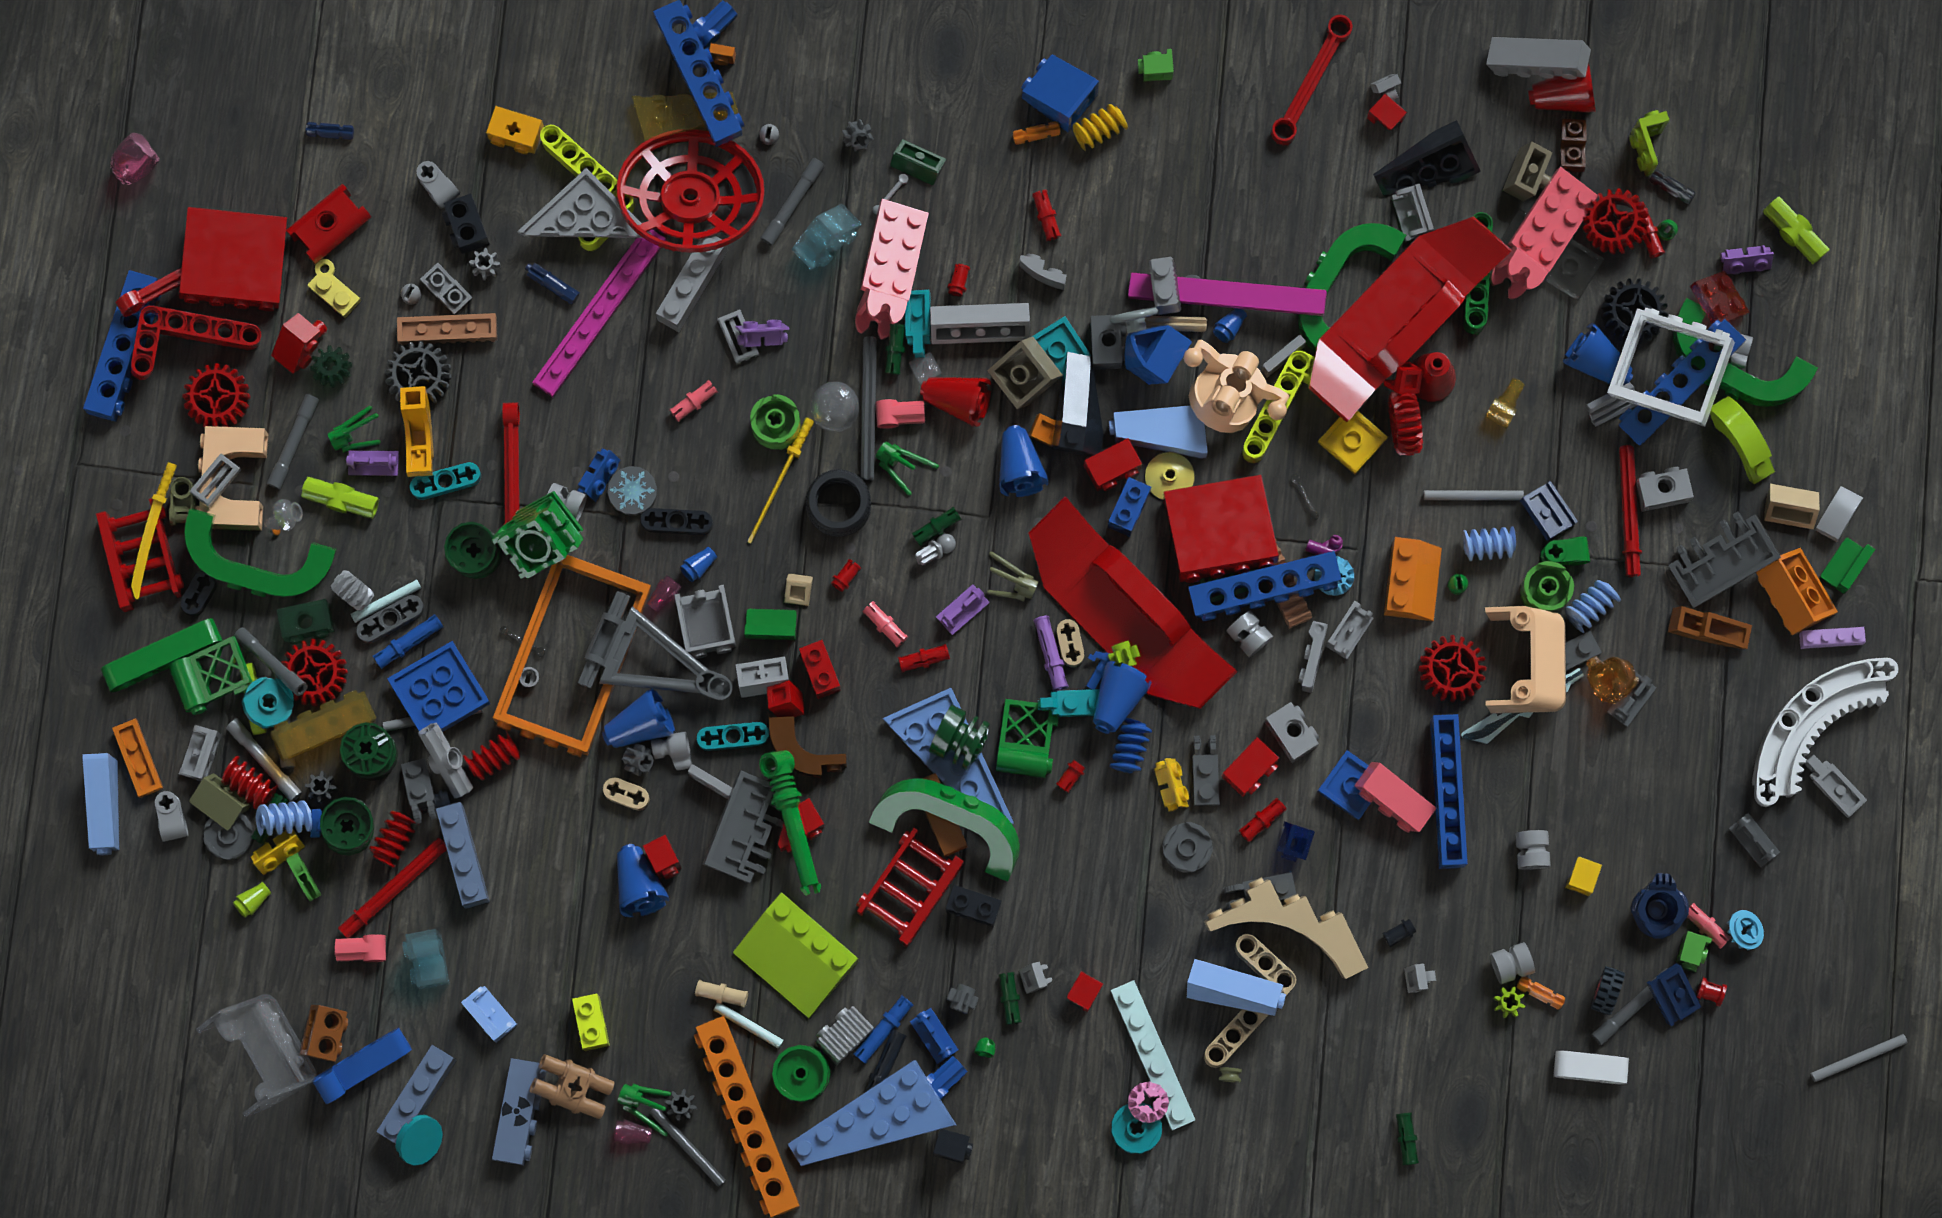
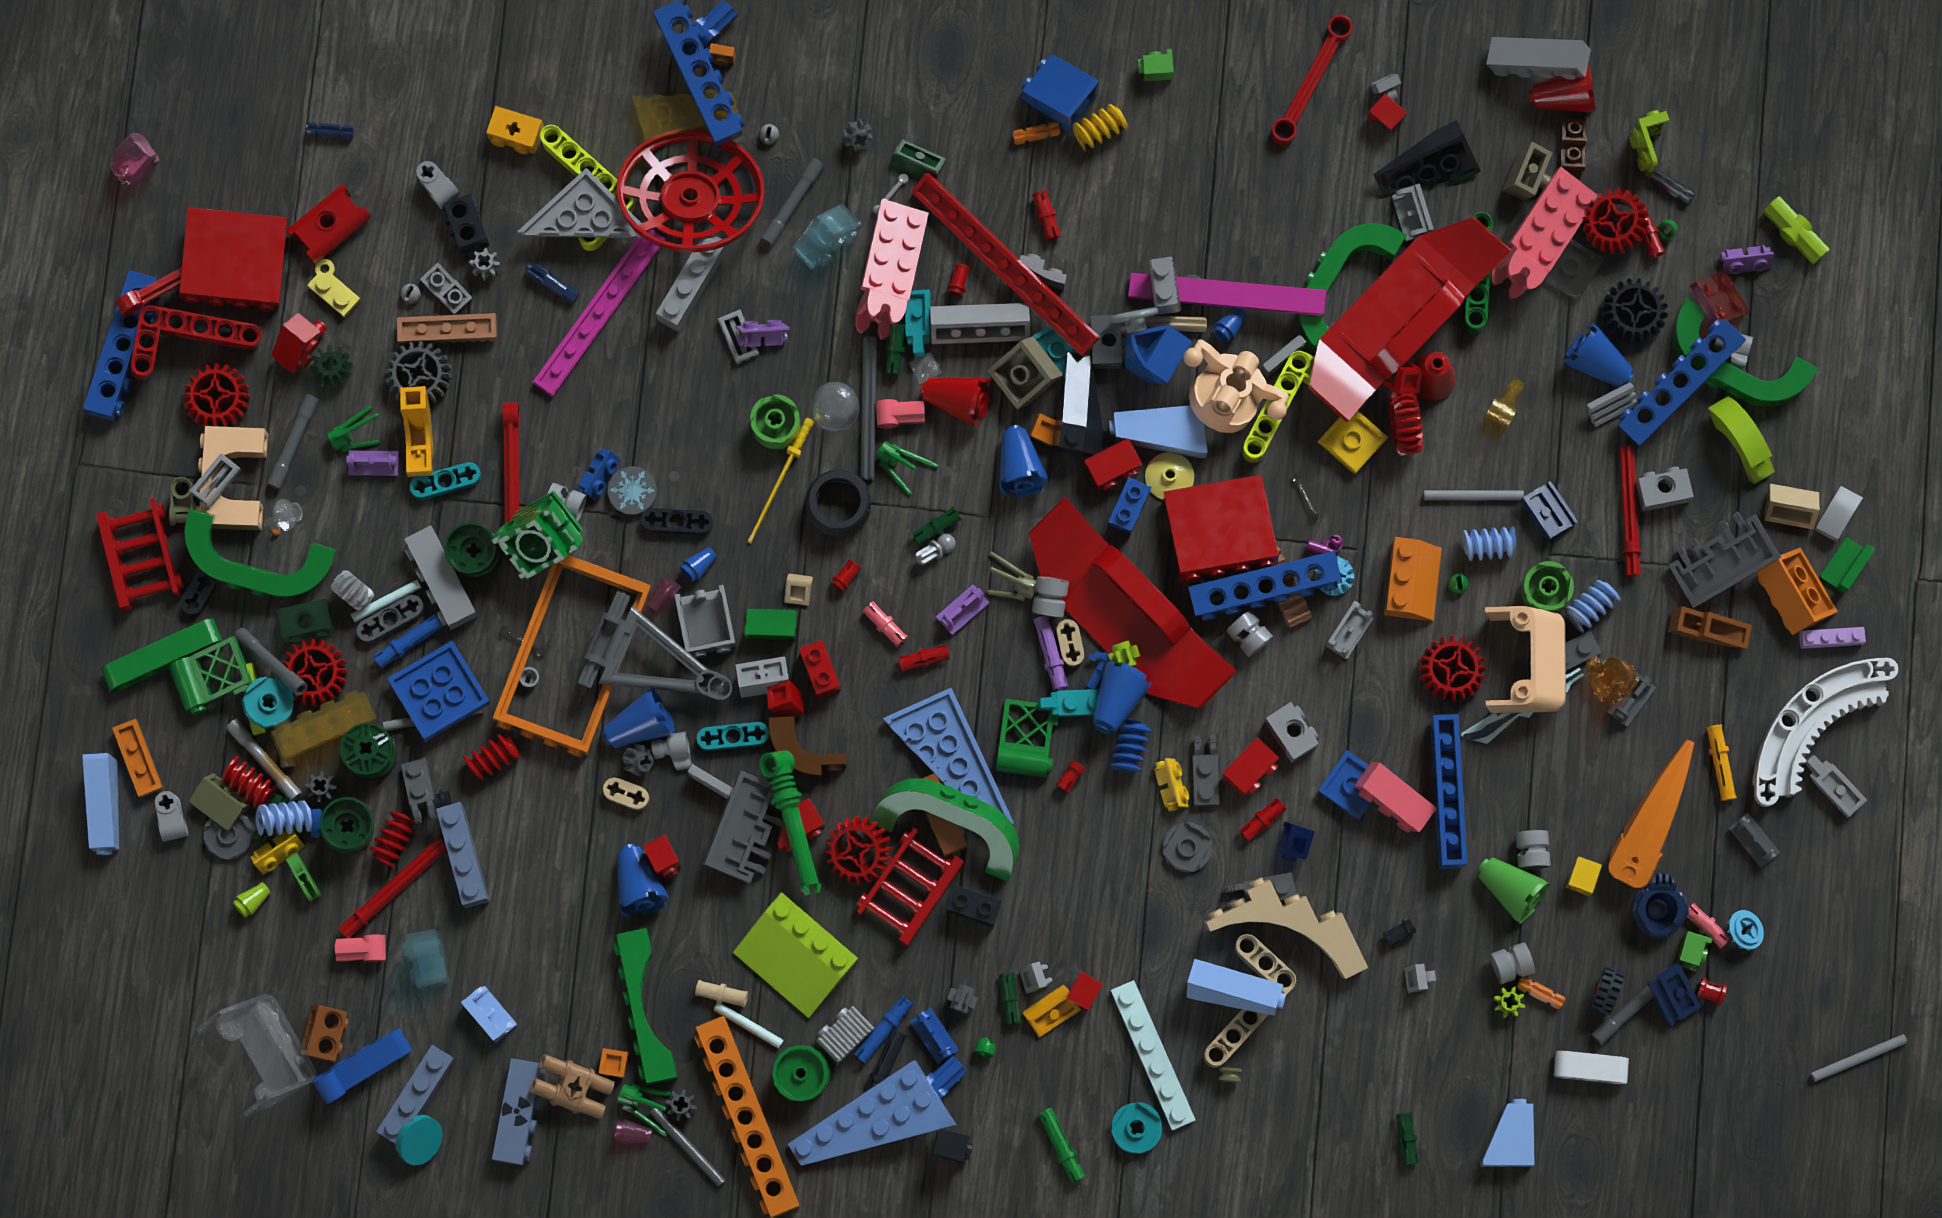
yellow sword [131,462,177,599] -> none
light grey hinge [179,725,221,781] -> none
lime piece [301,477,379,519] -> none
light grey piece [418,722,473,798] -> none
neon yellow brick [572,993,610,1051] -> none
coral pin [669,380,718,422] -> none
dark green wheel [929,705,990,770] -> none
bright pink gear [1128,1081,1169,1123] -> none
light grey hinge [1298,621,1328,693] -> none
green piece [1540,537,1591,566] -> none
white window [1607,308,1735,427] -> none
none -> light grey brick [404,525,478,630]
none -> orange plate [599,1048,629,1078]
none -> green arch [613,928,678,1085]
none -> red gear [824,816,892,885]
none -> red plate [911,173,1100,356]
none -> light orange slope [1023,985,1081,1038]
none -> light grey wheel [1032,576,1069,617]
none -> green pin [1038,1108,1086,1184]
none -> bright green cone [1478,857,1550,923]
none -> light blue slope [1480,1099,1534,1167]
none -> orange piece [1608,739,1694,888]
none -> light orange pin [1706,724,1737,801]

